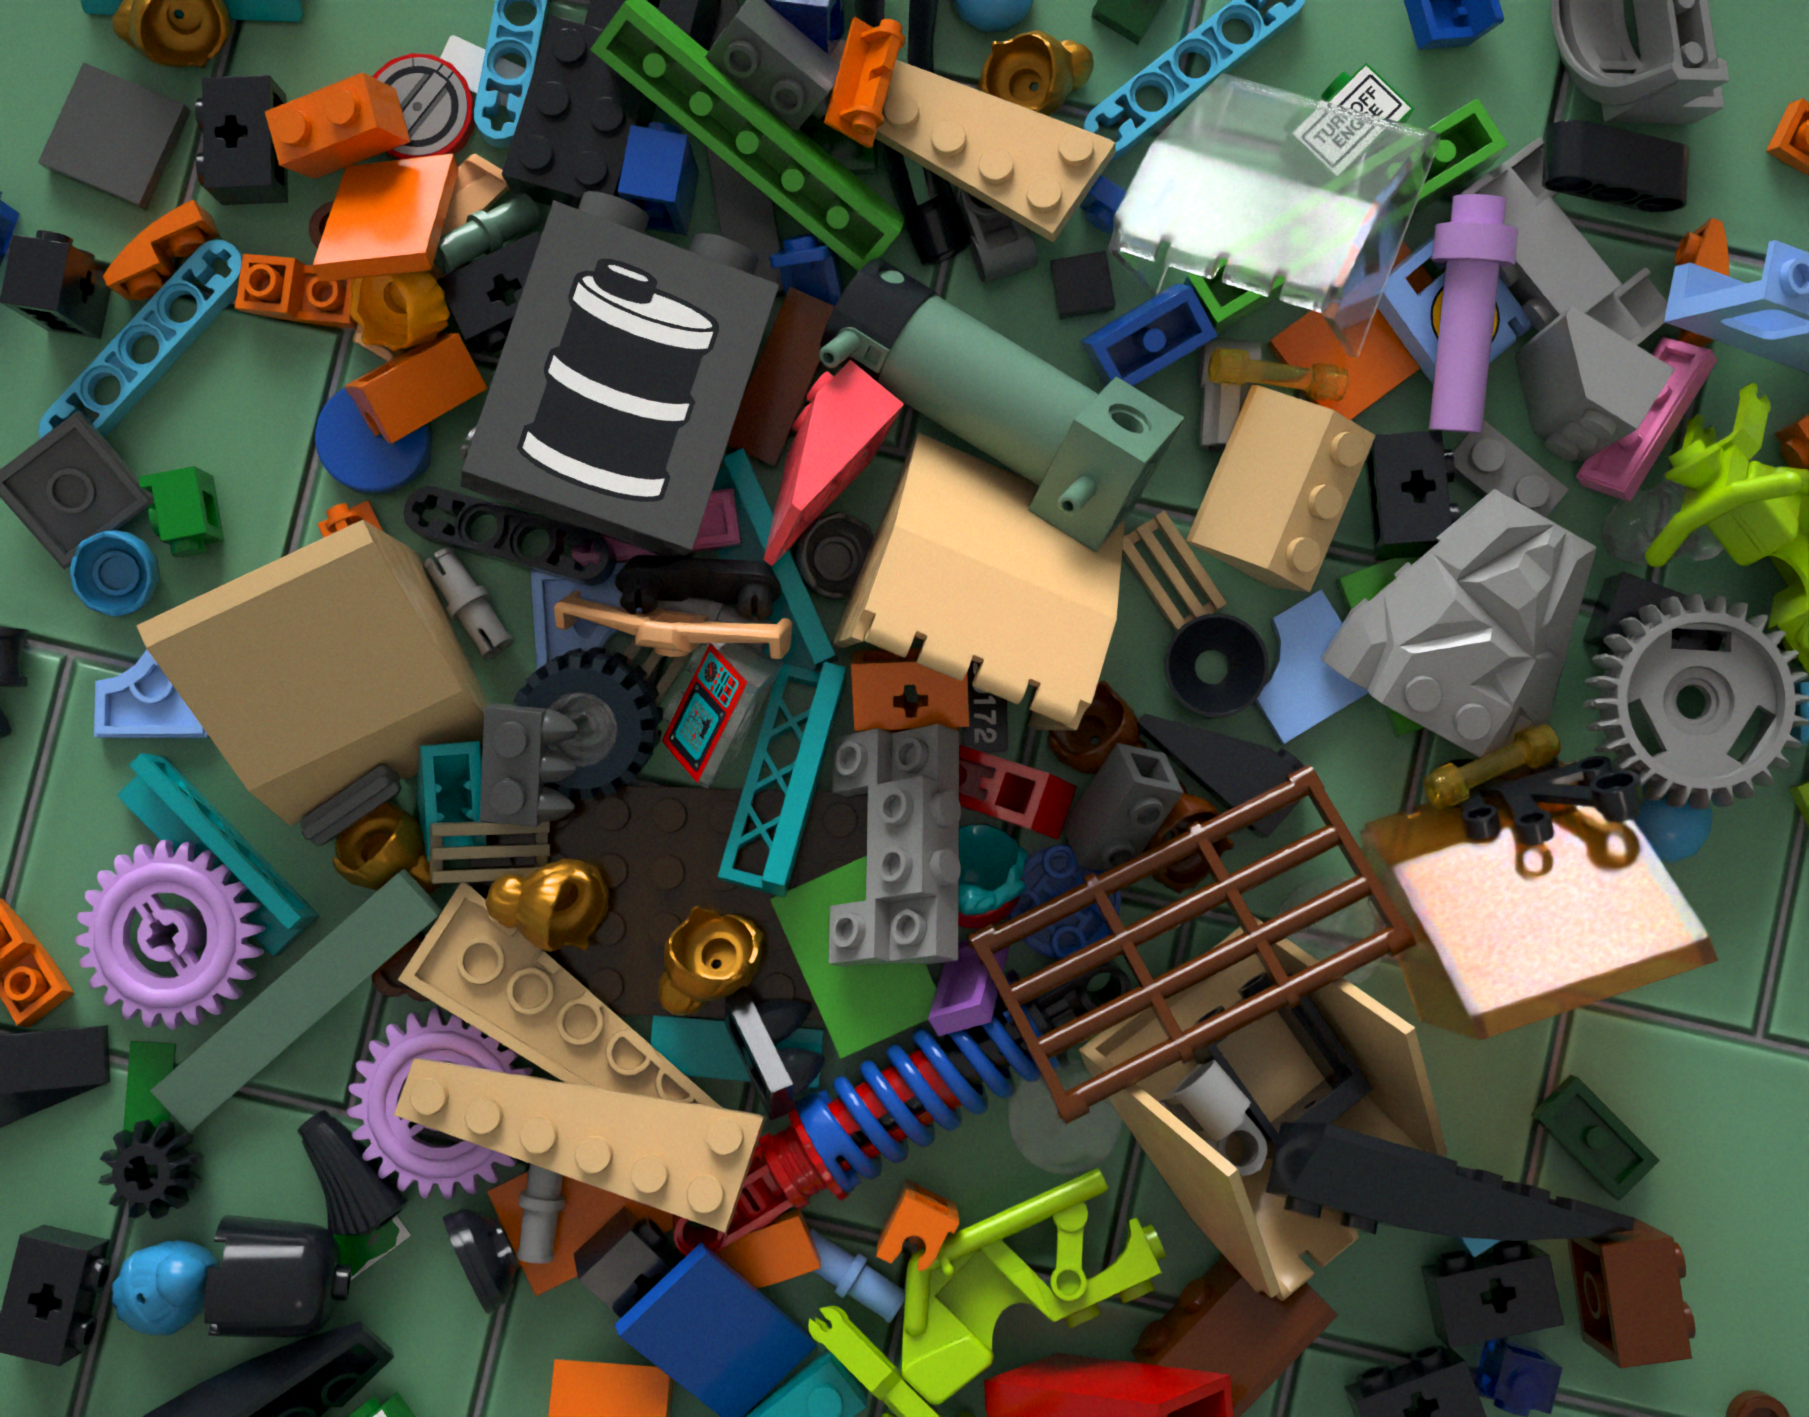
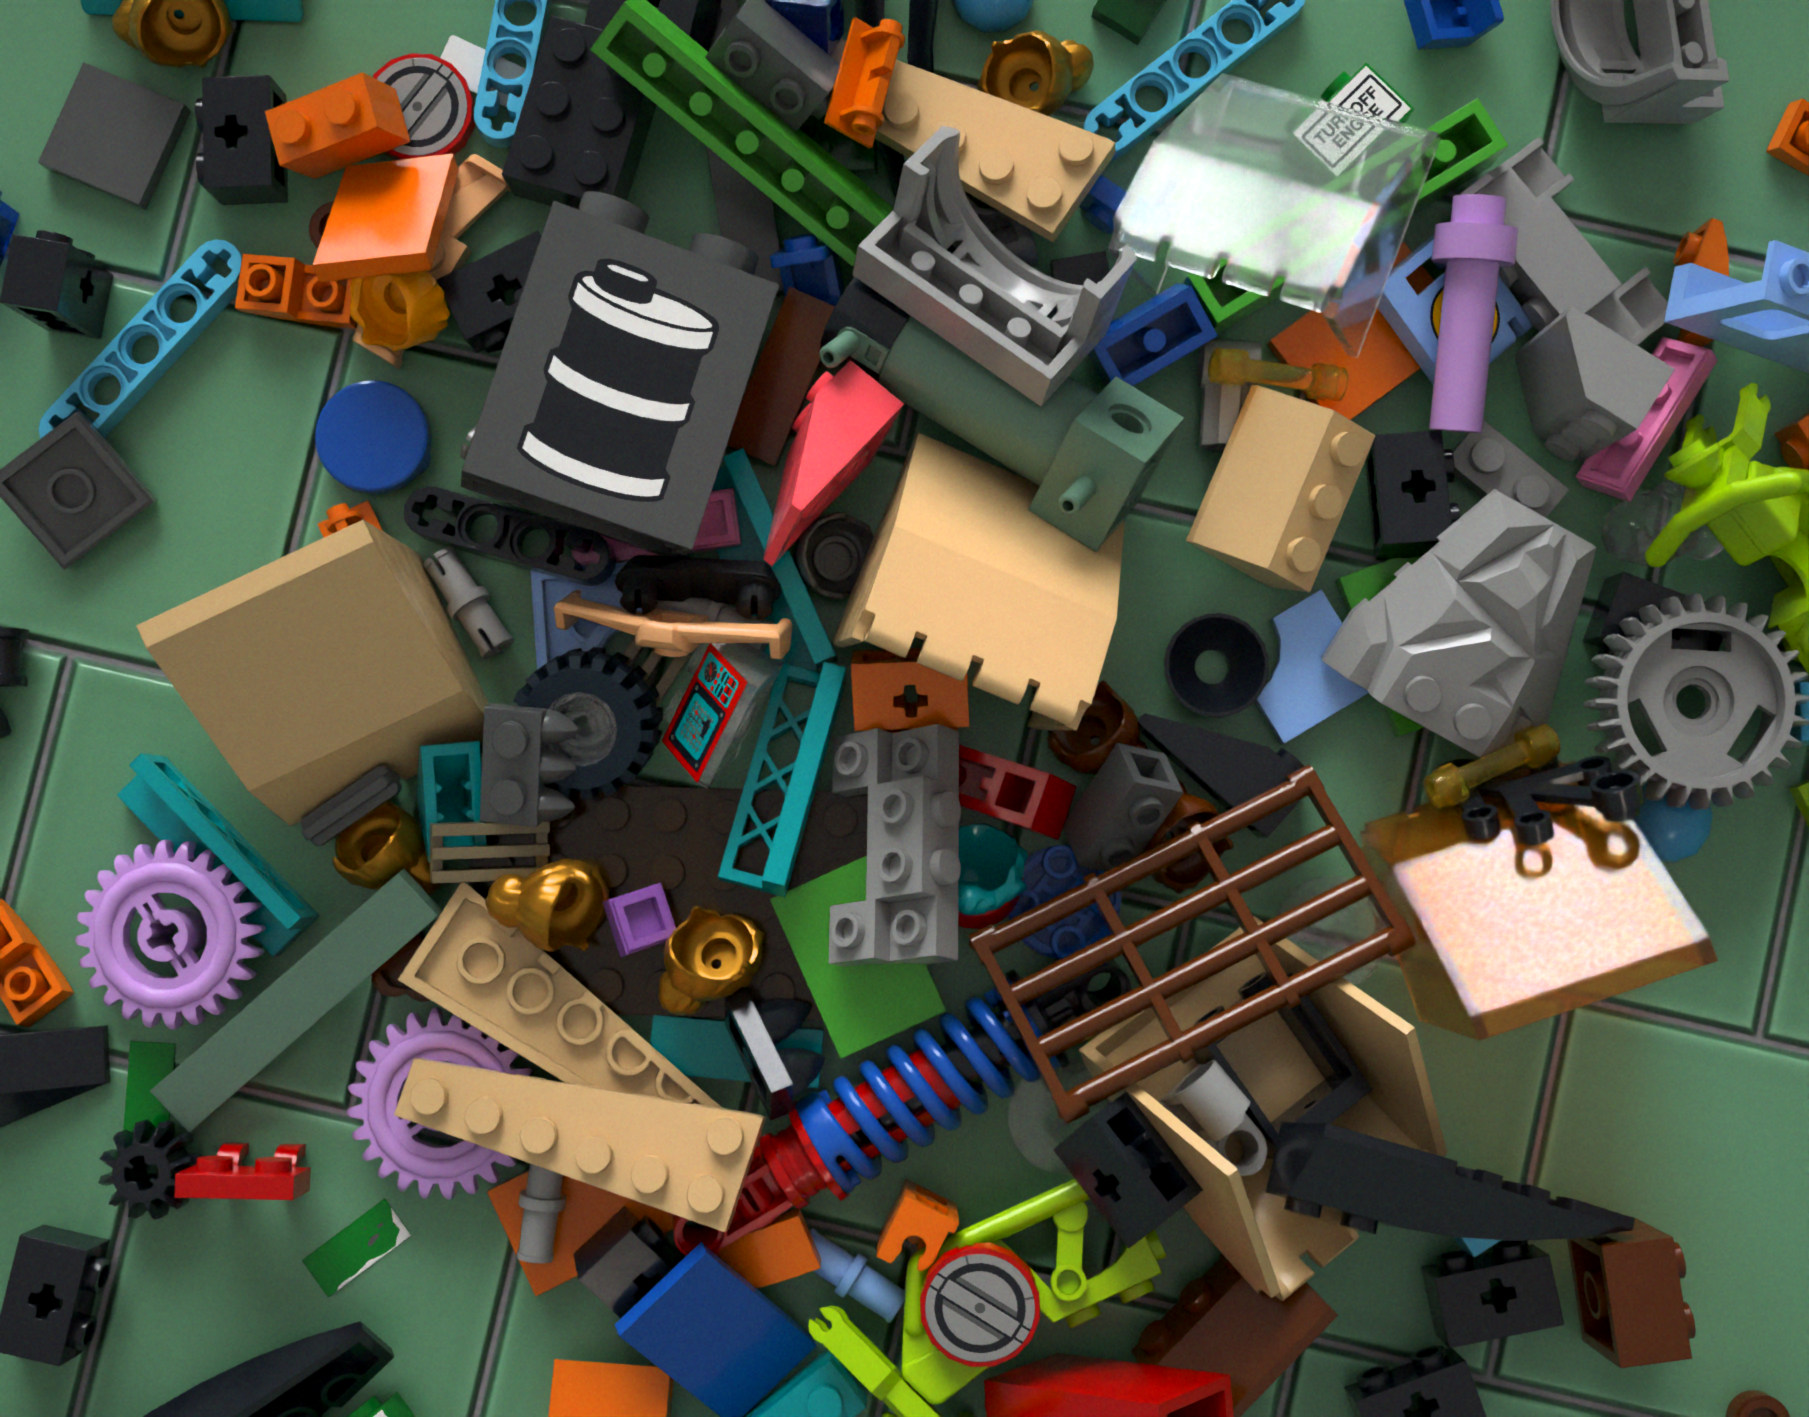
dark azure hair [69,530,160,617] -> none
light blue tile [94,649,211,739] -> none
orange slope [103,200,220,301] -> none
dark azure piece [111,1239,219,1336] -> none
green brick [139,466,224,557] -> none
black cylinder [204,1215,352,1338] -> none
black piece [297,1110,409,1236] -> none
orange hinge [344,333,488,444] -> none
sand green pin [433,193,541,274] -> none
black piece [443,1208,521,1314] -> none
blue brick [618,122,699,236] -> none
medium lavender tile [928,940,1009,1036] -> none
black sticker [963,660,1008,752] -> none
tan tile [1122,510,1227,633] -> none
clear blue brick [1474,1339,1563,1417] -> none
dark green plate [1530,1074,1660,1201] -> none
black beam [1542,120,1690,212] -> none
none -> red plate [174,1142,311,1200]
none -> medium lavender tile [602,883,676,957]
none -> light grey piece [852,126,1138,407]
none -> tile [920,1242,1040,1367]
none -> black brick [1053,1092,1203,1249]

